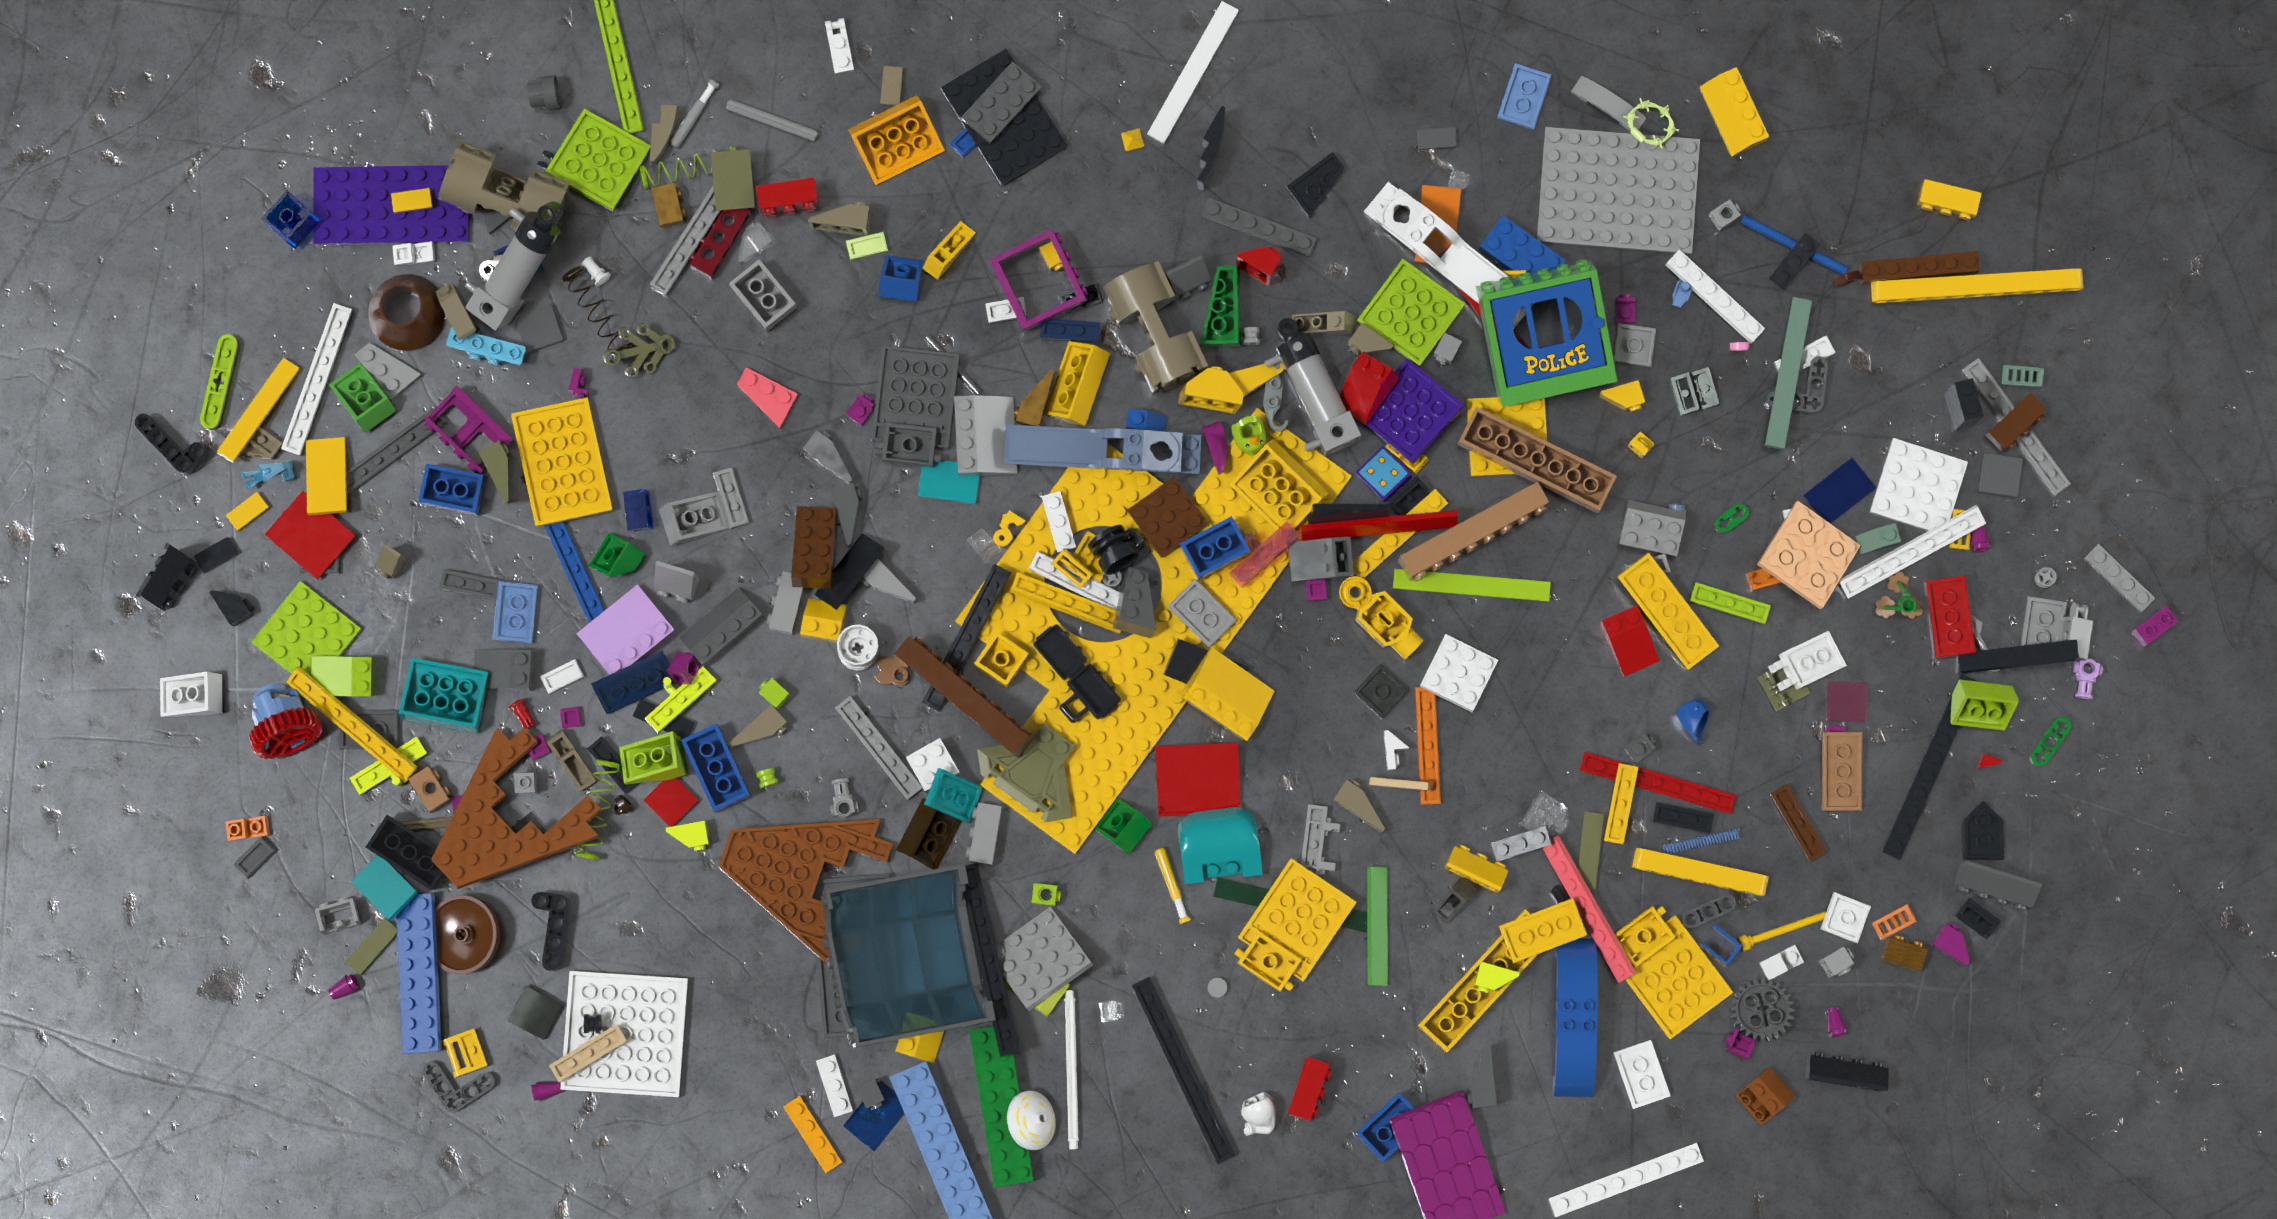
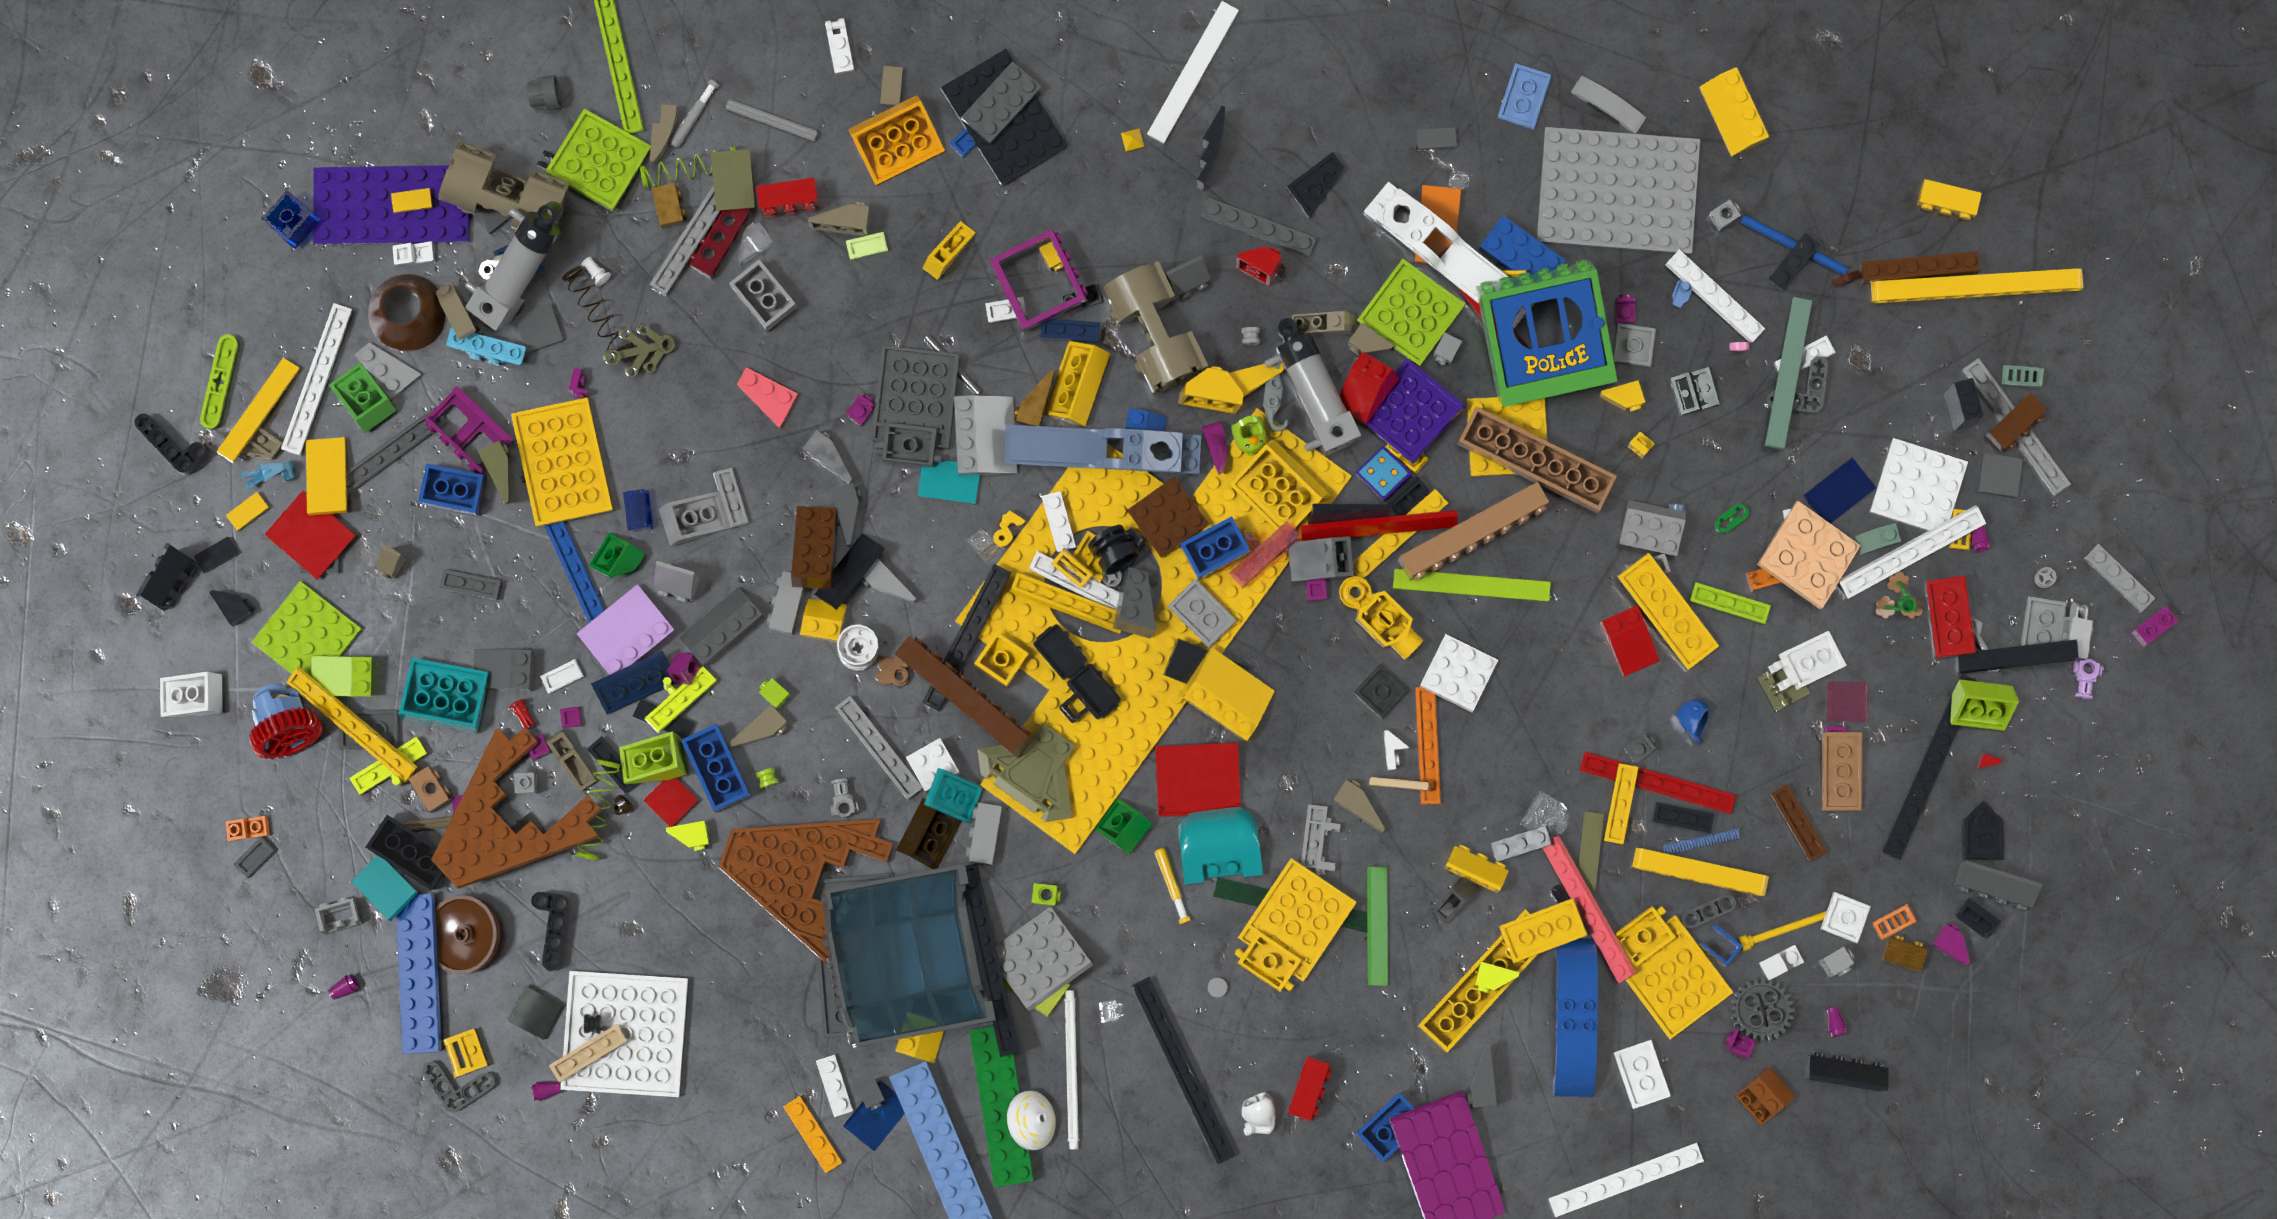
olive tile [345,918,398,975] -> none
medium blue tile [493,581,538,644] -> none
blue slope [878,255,924,302] -> none
green wedge [1200,266,1241,348] -> none
yellowish green piece [1623,98,1679,149] -> none
green beam [2030,717,2071,767] -> none

